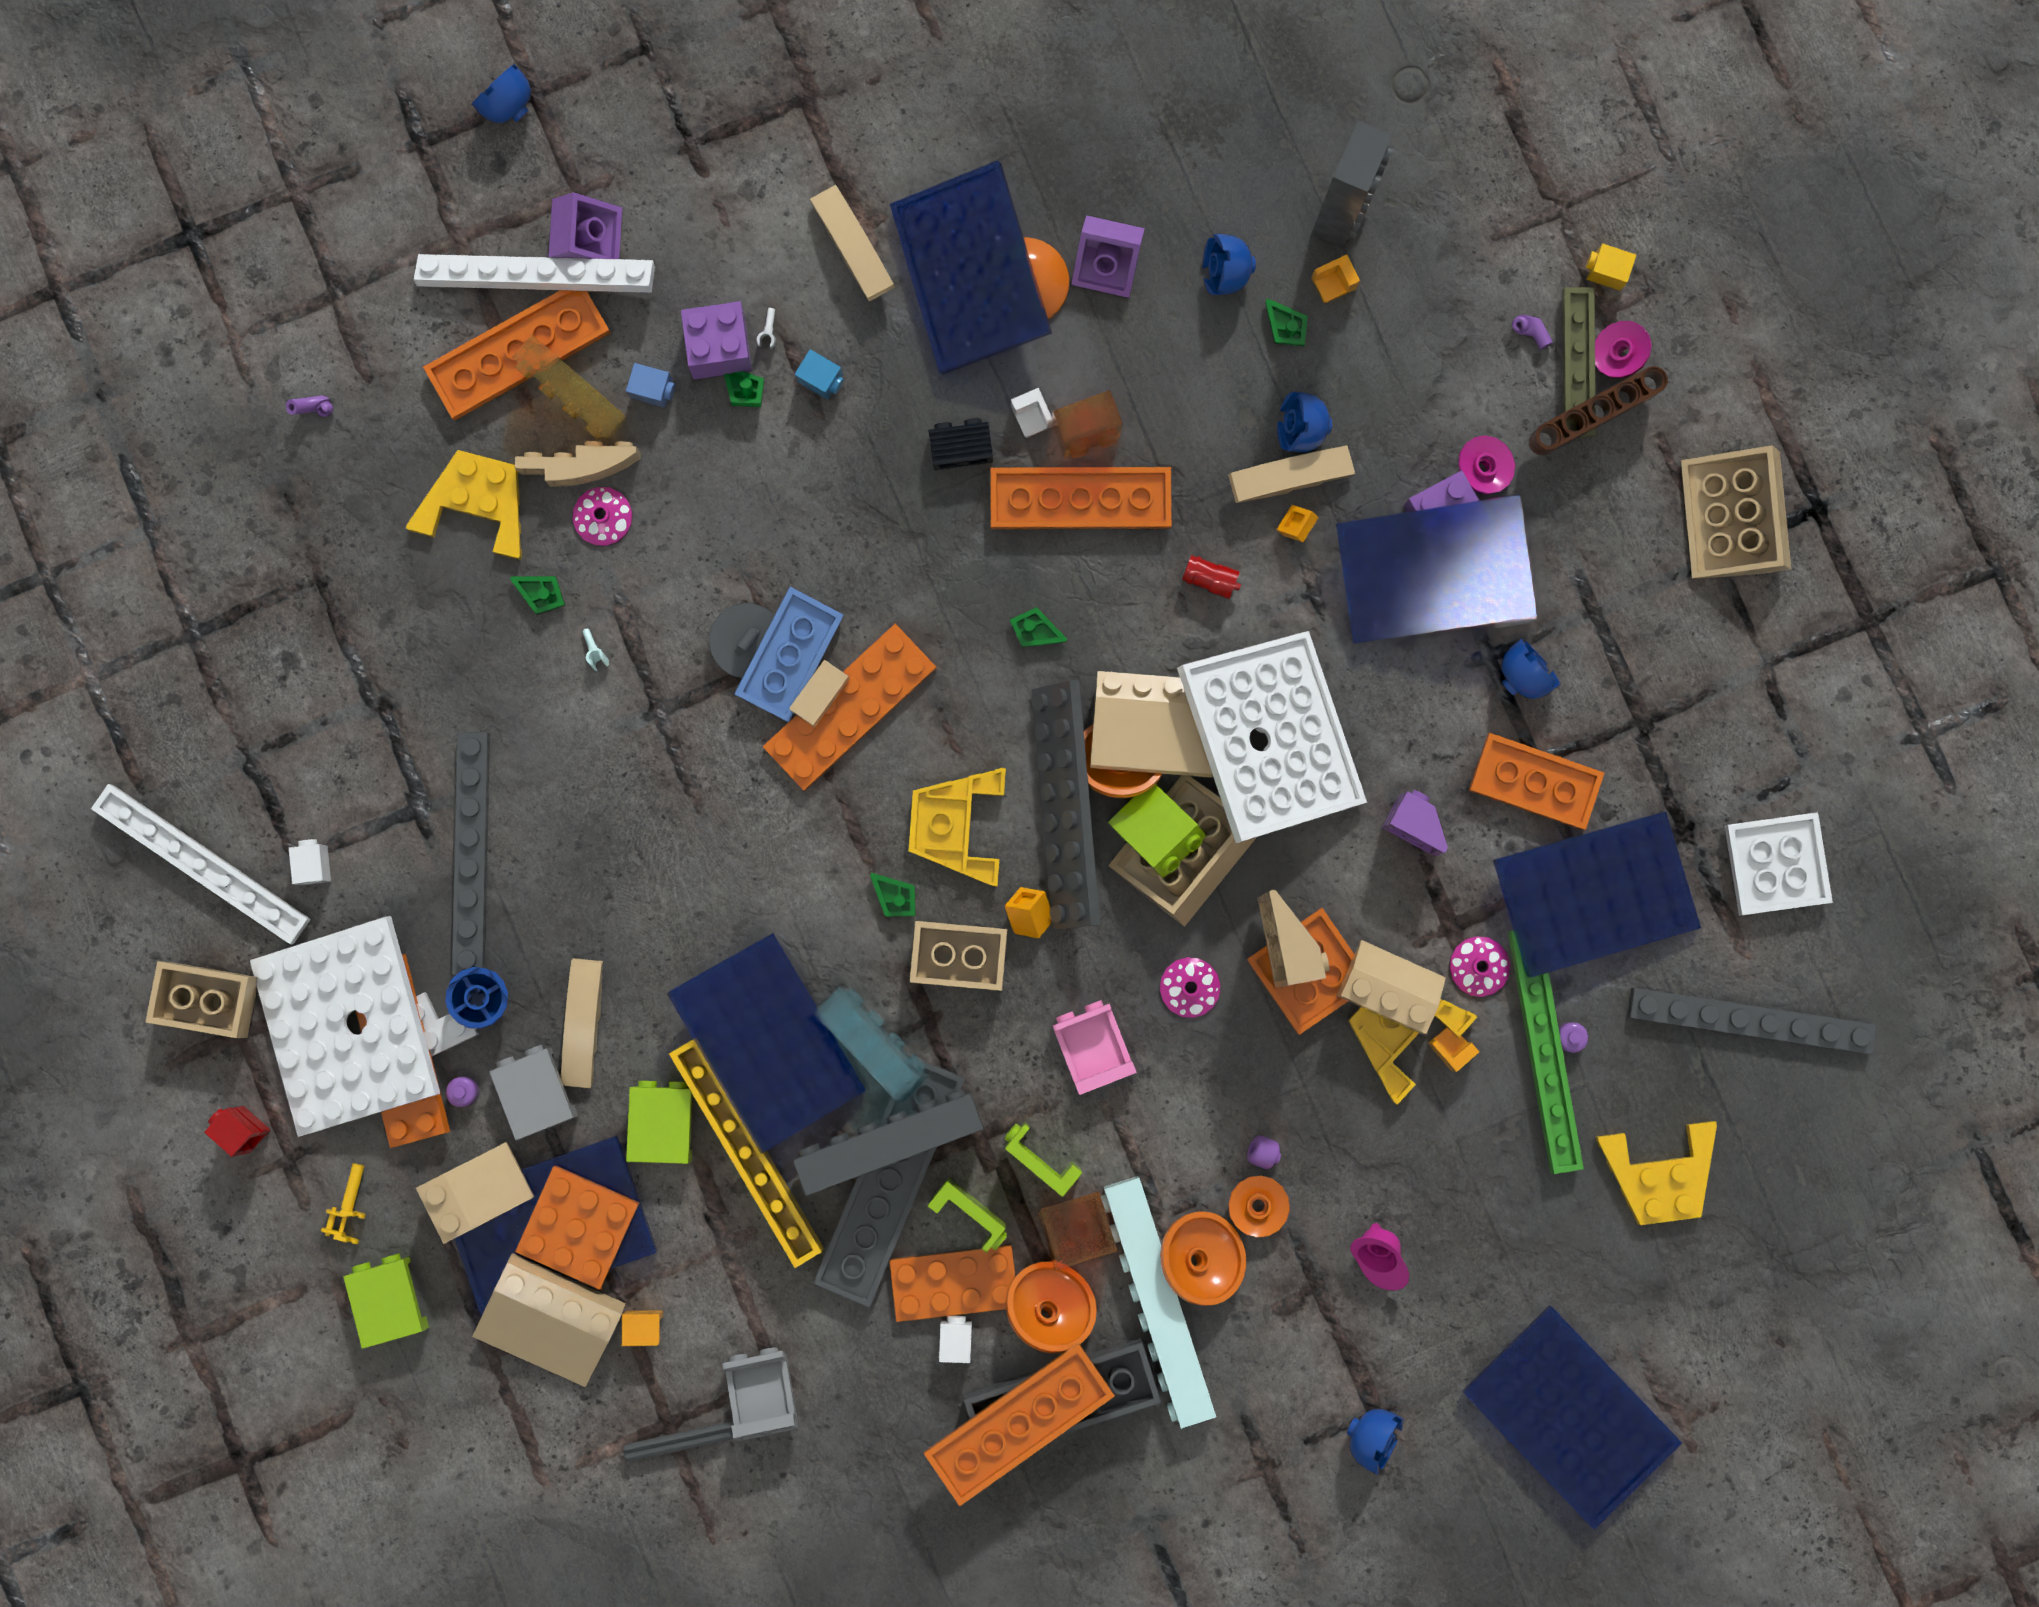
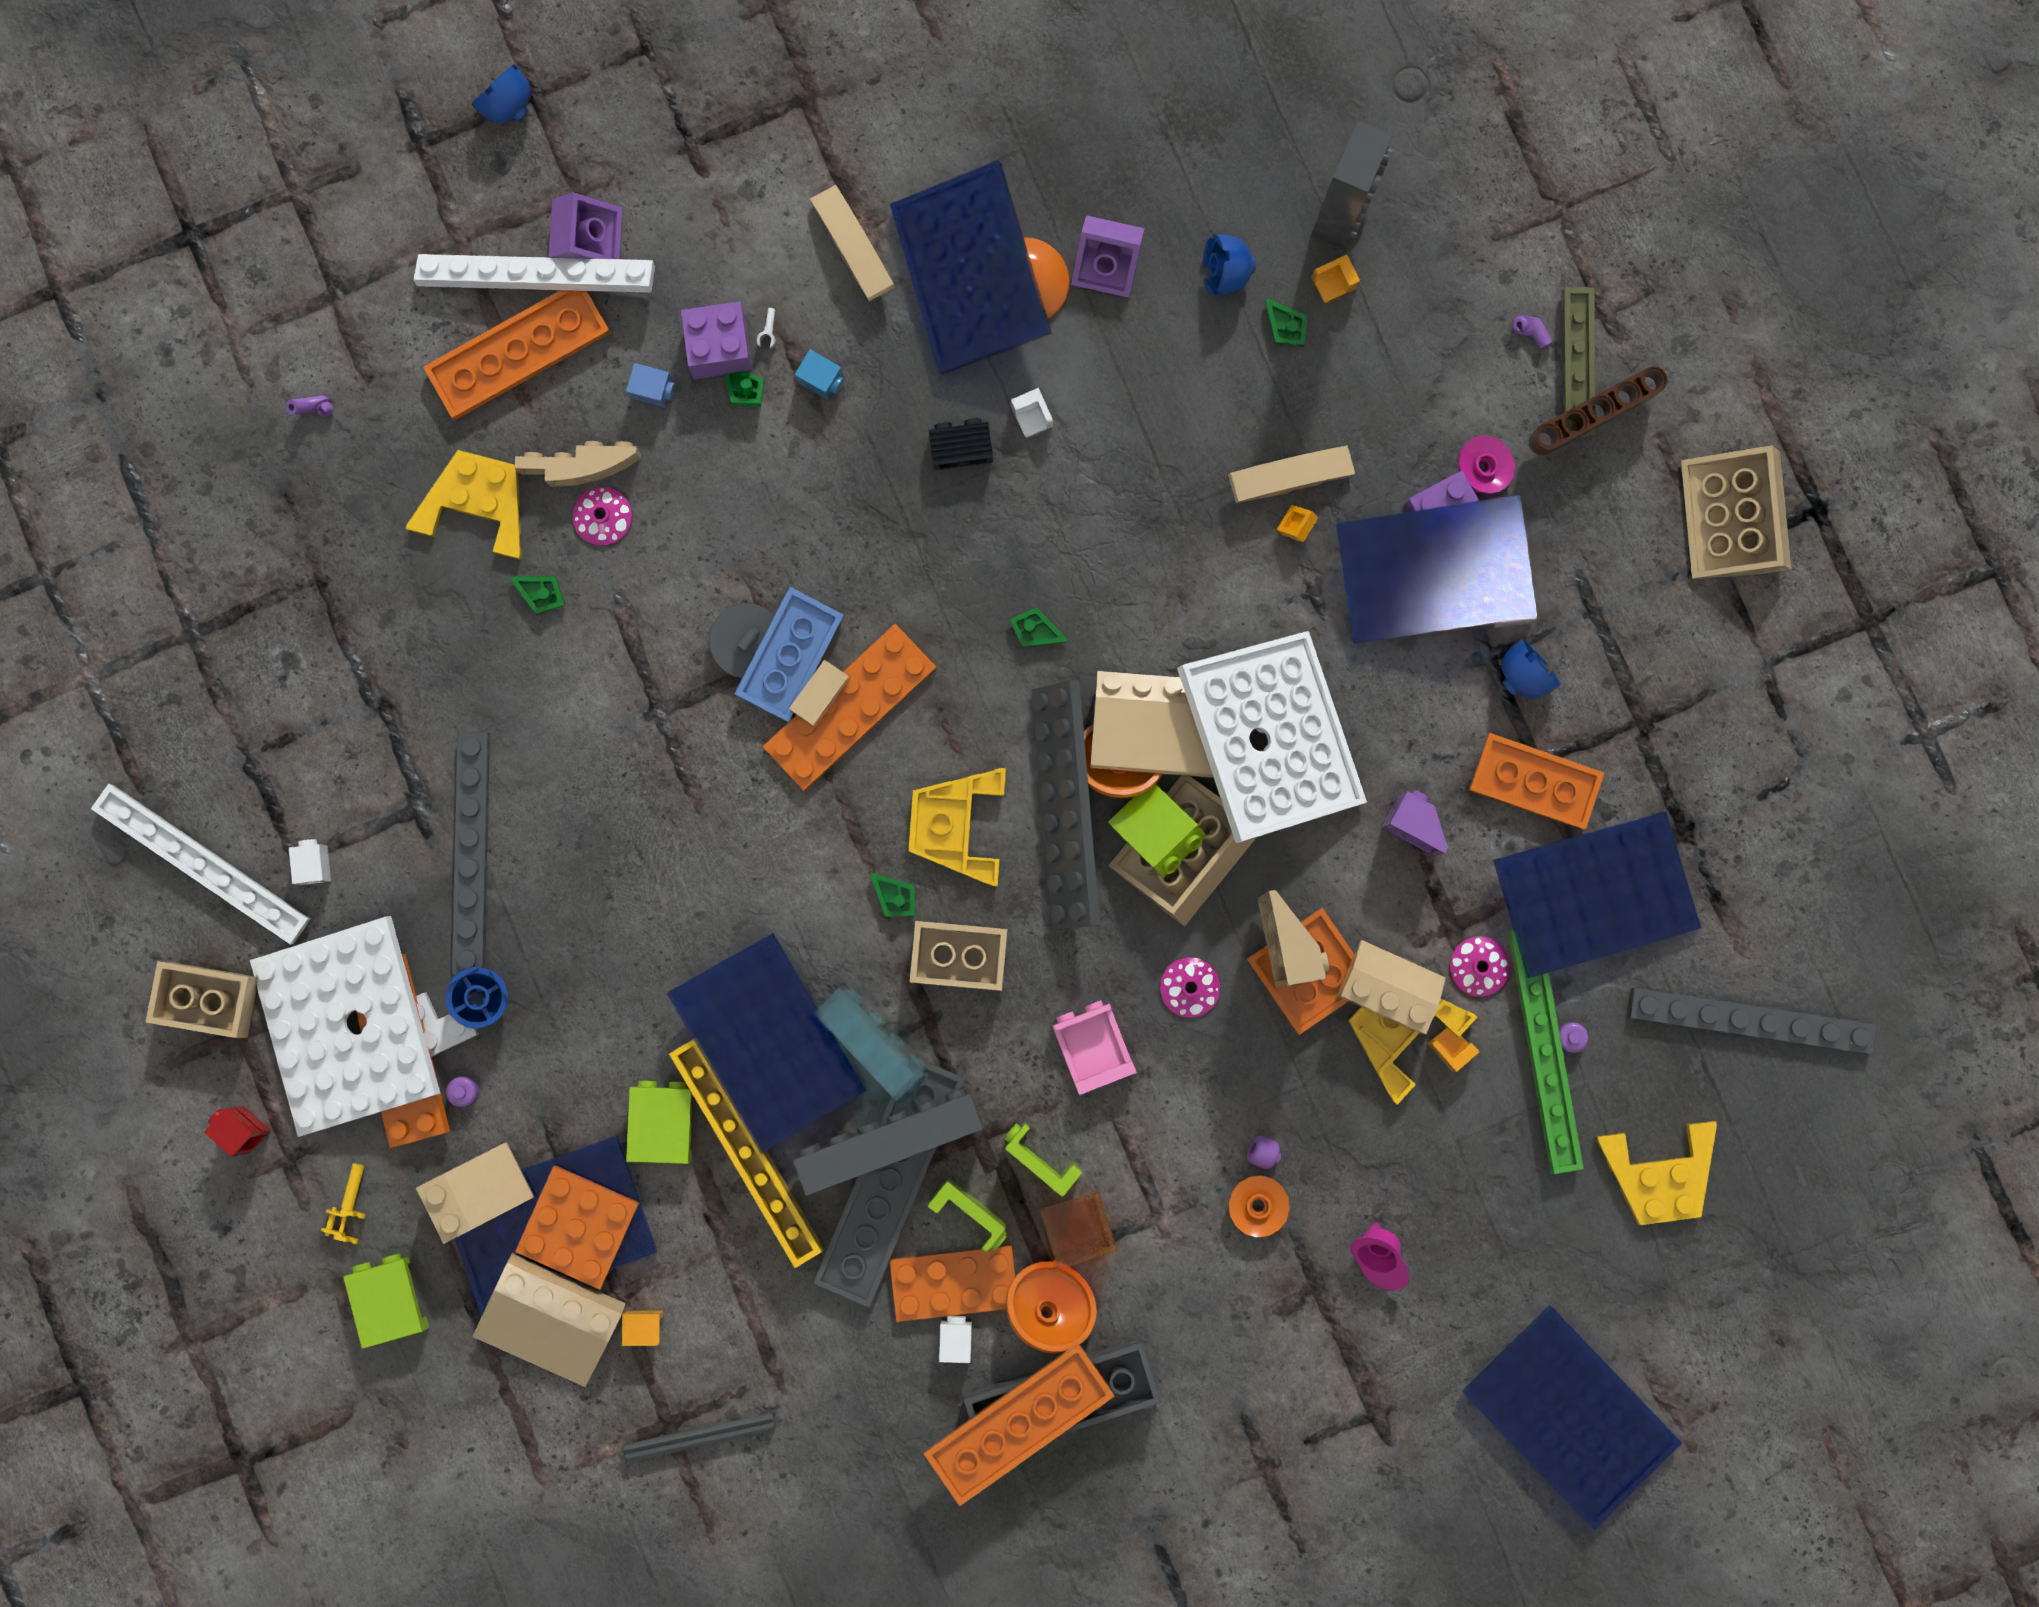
light grey panel [489,1045,578,1141] -> none
clear yellow brick [512,335,627,440] -> none
tan slope [561,958,603,1088] -> none
light aqua hand [582,628,609,671] -> none
light grey panel [722,1347,799,1442] -> none
orange plate [990,467,1172,529] -> none
light orange panel [1005,887,1051,939] -> none
clear orange brick [1052,390,1123,459] -> none
light aqua brick [1100,1176,1216,1429] -> none
orange dish [1160,1212,1246,1306] -> none
red piece [1182,555,1241,599] -> none
blue cylinder [1277,392,1332,452] -> none
blue cylinder [1347,1409,1404,1475] -> none
yellow brick [1585,243,1636,291] -> none
dark pink dish [1595,321,1652,378] -> none
white plate [1725,812,1833,916] -> none

